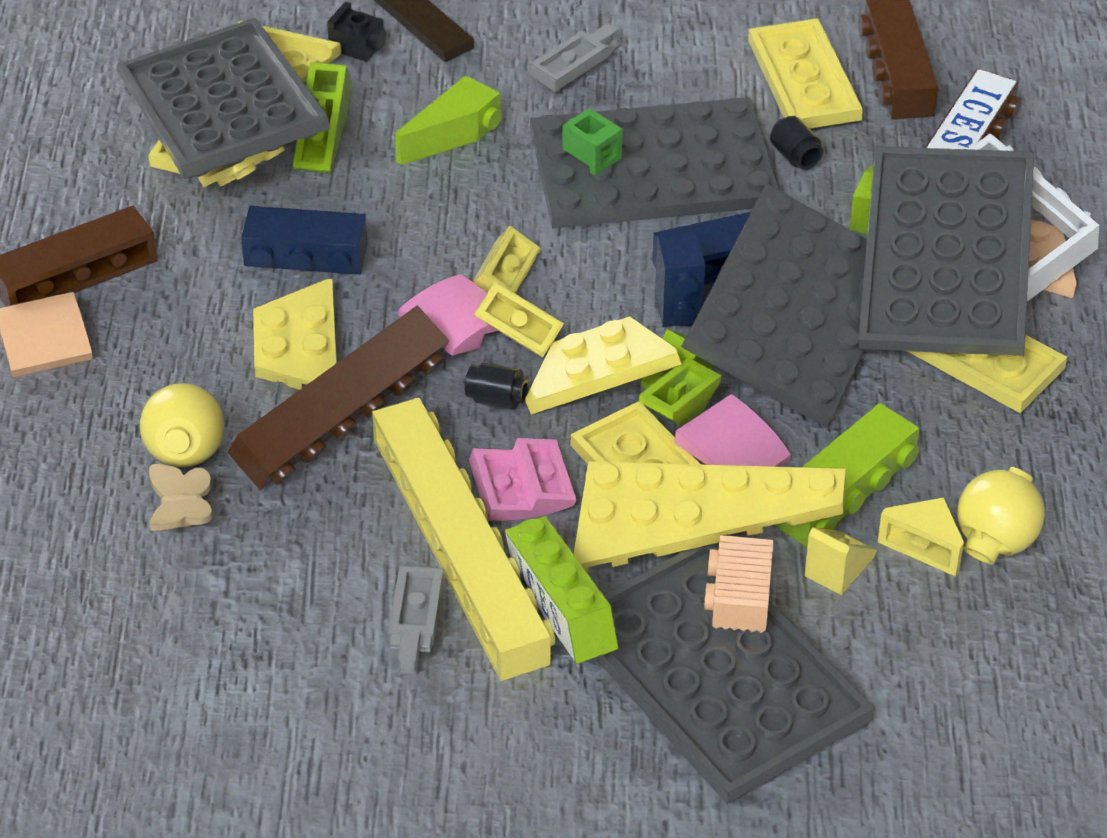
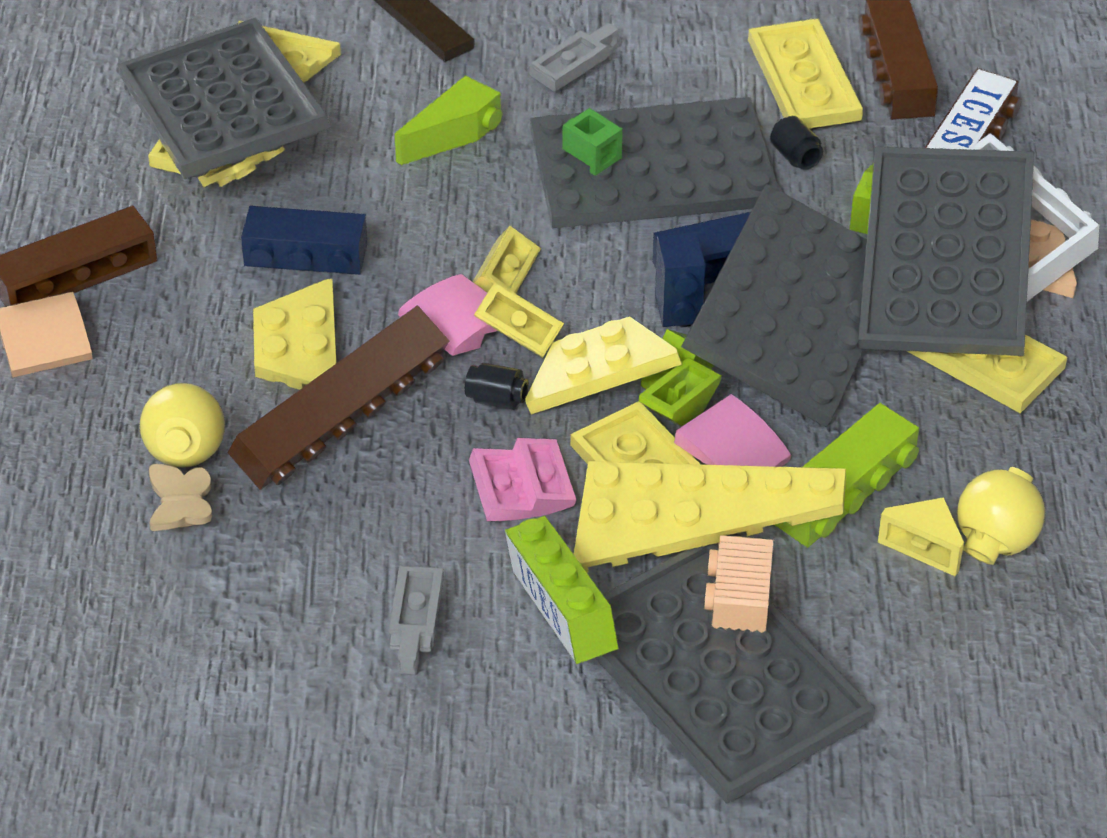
lime slope [293,62,353,174] -> none
black brick [327,1,387,62] -> none
light yellow brick [372,398,555,681] -> none
light yellow slope [804,527,877,596] -> none

